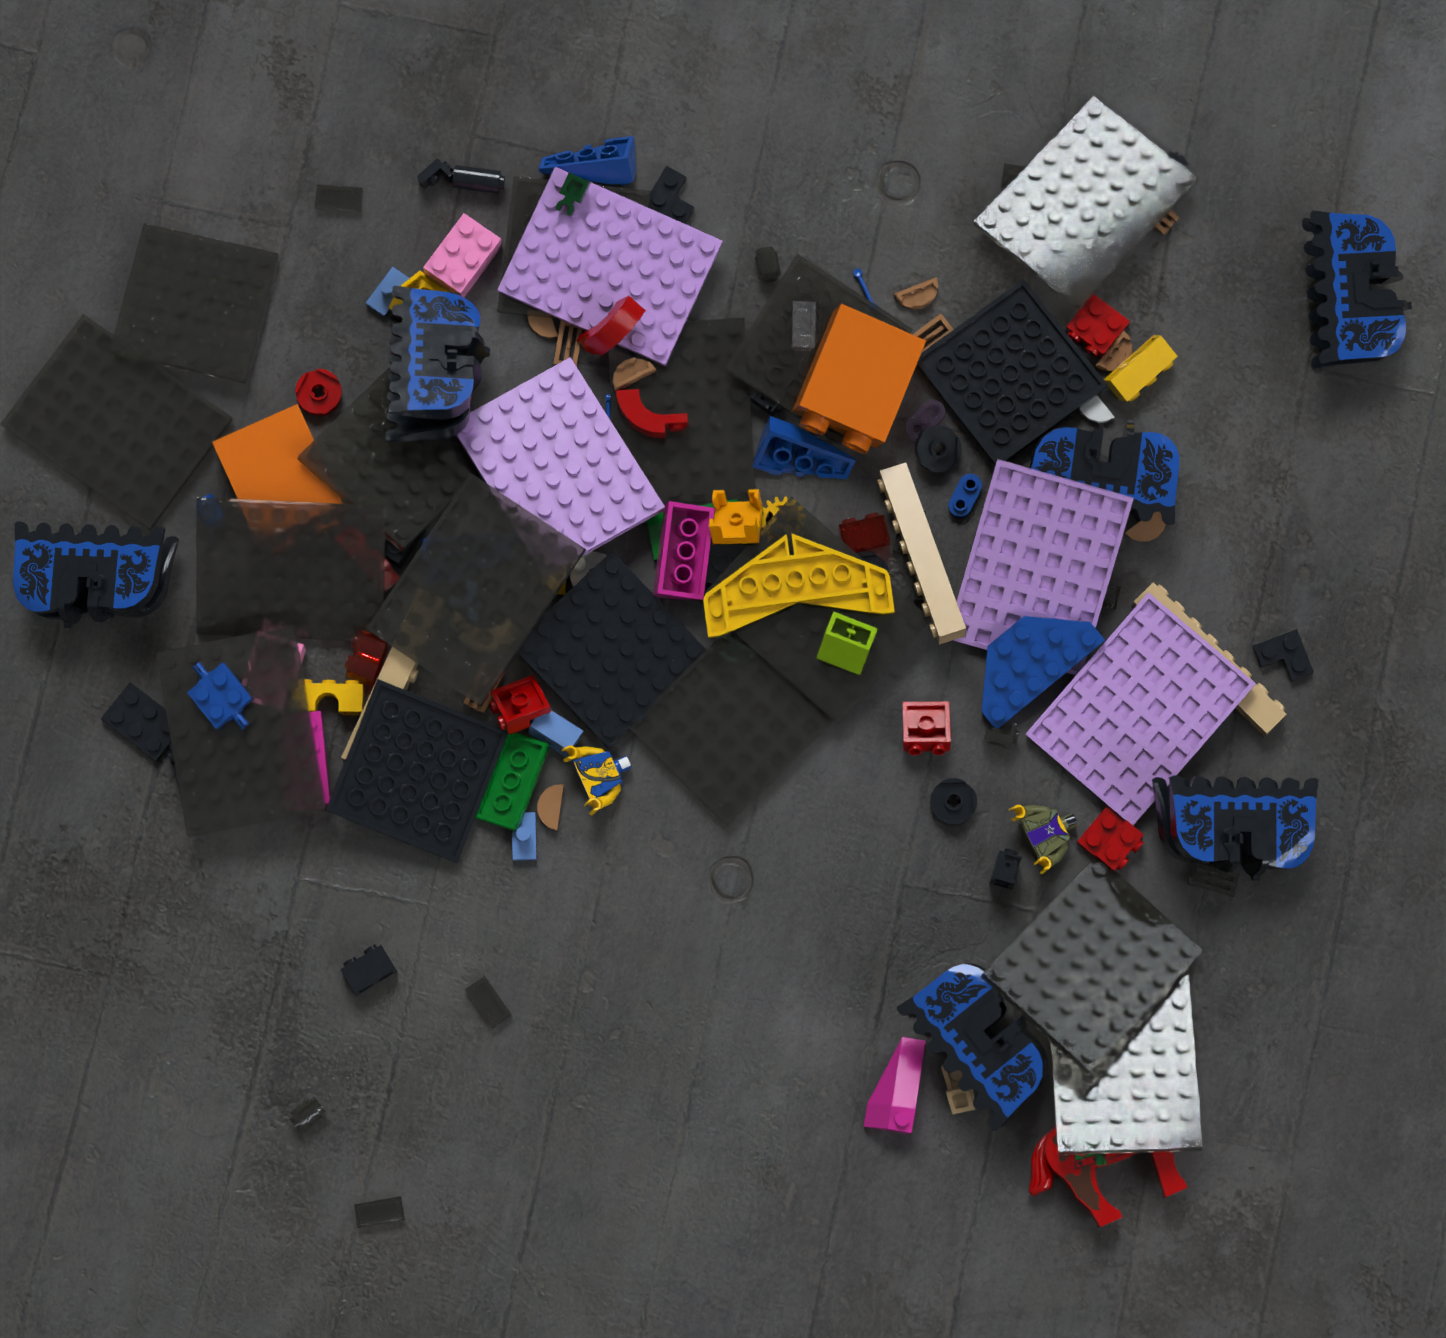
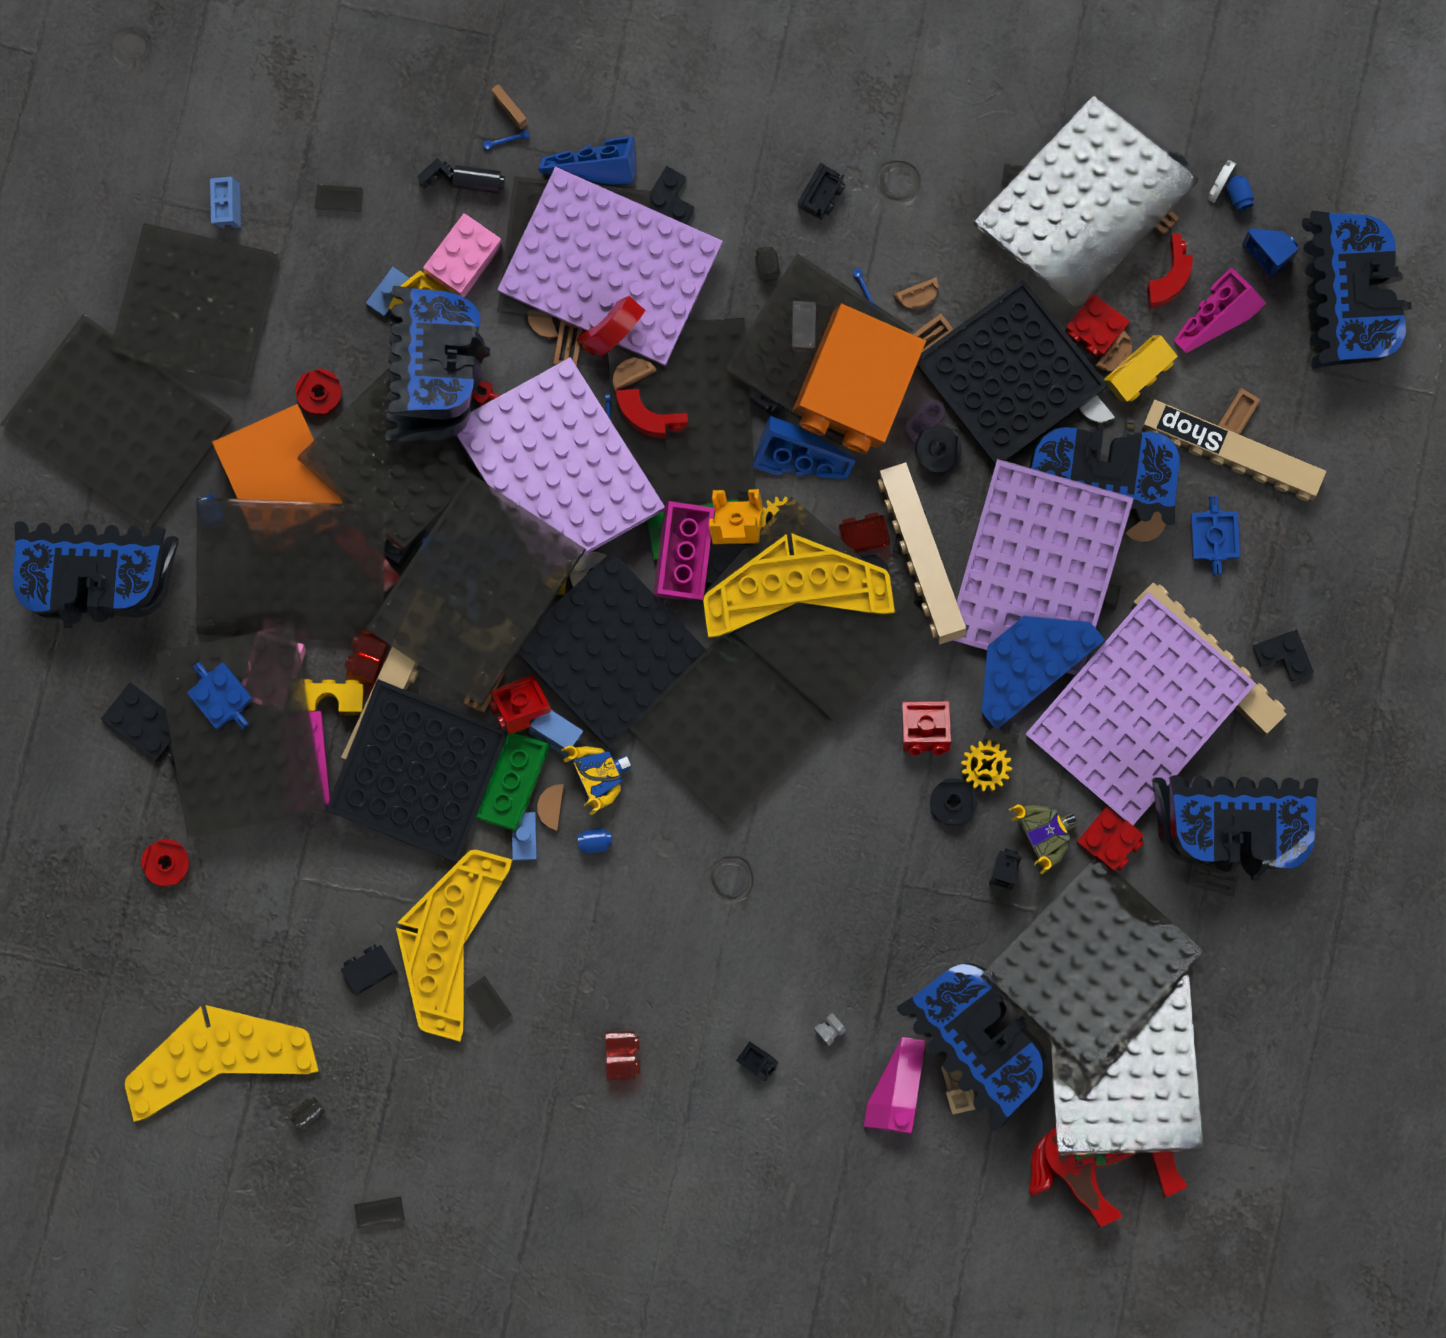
dark green plate [556,172,591,217] -> none
lime slope [816,611,878,675] -> none
blue plate [948,474,982,518] -> none
none -> yellow wing [125,1005,319,1122]
none -> red plate [141,839,190,887]
none -> medium blue hinge [210,176,241,229]
none -> yellow wing [396,850,513,1042]
none -> red bar [472,381,501,406]
none -> blue hinge [483,130,530,150]
none -> medium nougat tile [491,84,528,131]
none -> blue brick [577,828,612,854]
none -> clear red brick [606,1031,640,1080]
none -> black bracket [736,1041,778,1081]
none -> black hinge [798,162,846,220]
none -> light grey wheel [813,1013,847,1046]
none -> yellow gear [961,741,1012,792]
none -> tan brick [1142,399,1326,501]
none -> red arch [1147,233,1193,309]
none -> dark pink wedge [1174,267,1266,353]
none -> blue plate [1190,496,1240,575]
none -> white tile [1207,160,1236,203]
none -> medium nougat tile [1218,388,1261,435]
none -> blue brick [1226,175,1255,211]
none -> blue slope [1242,228,1299,278]

